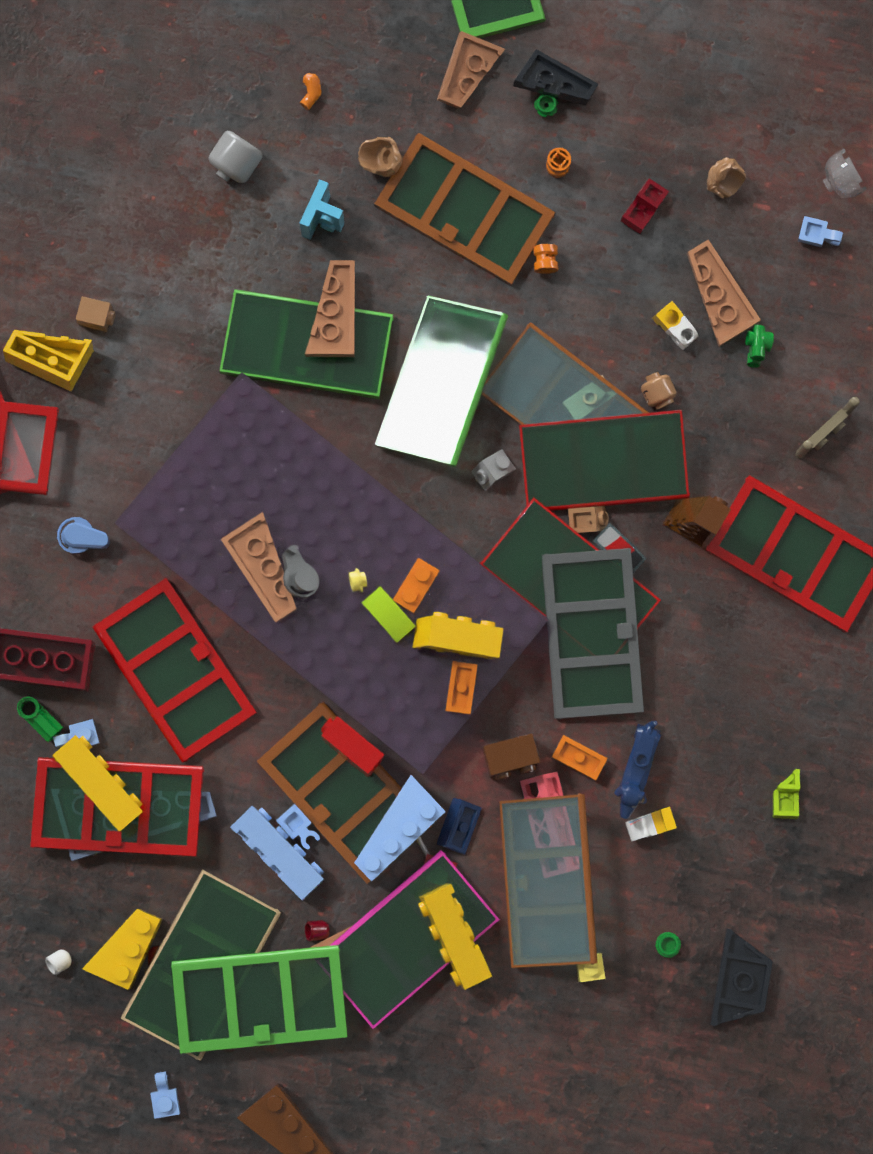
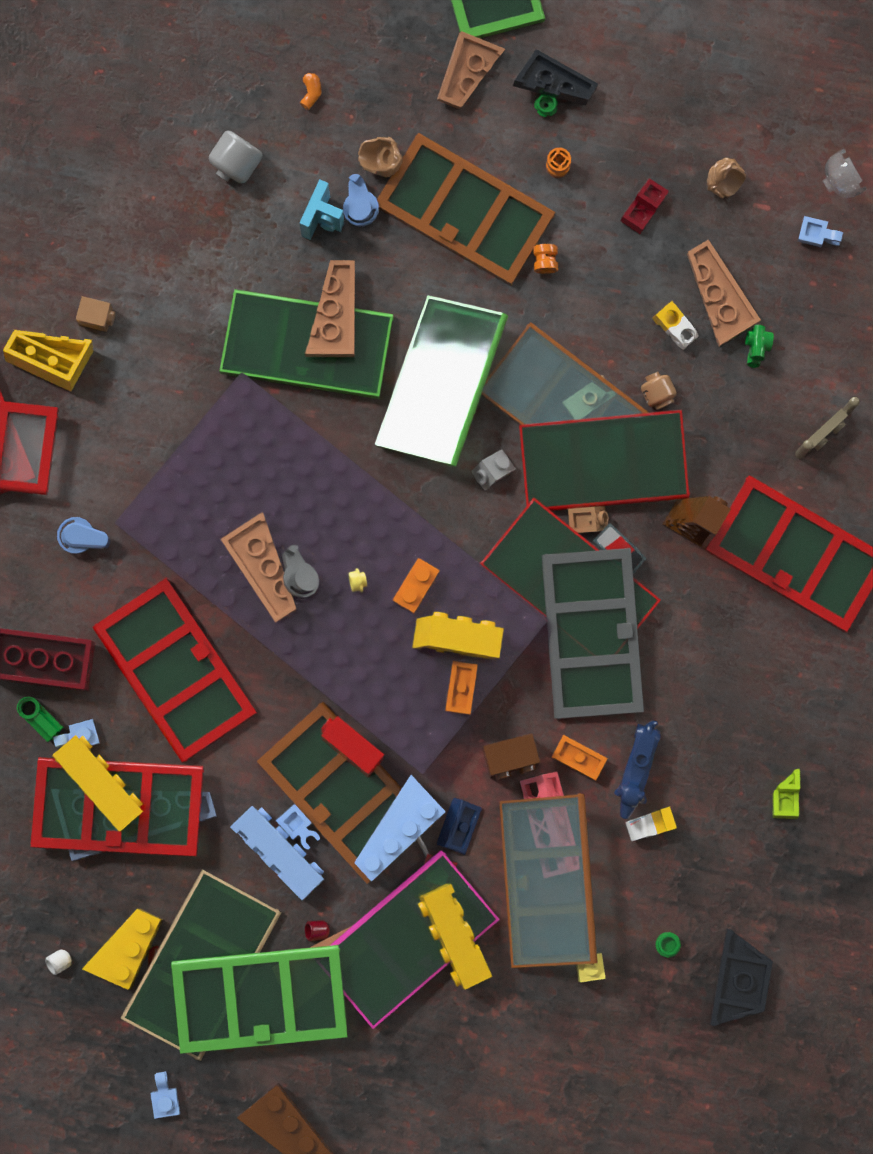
lime slope [361,587,416,643] -> none
none -> medium blue piece [343,174,379,226]

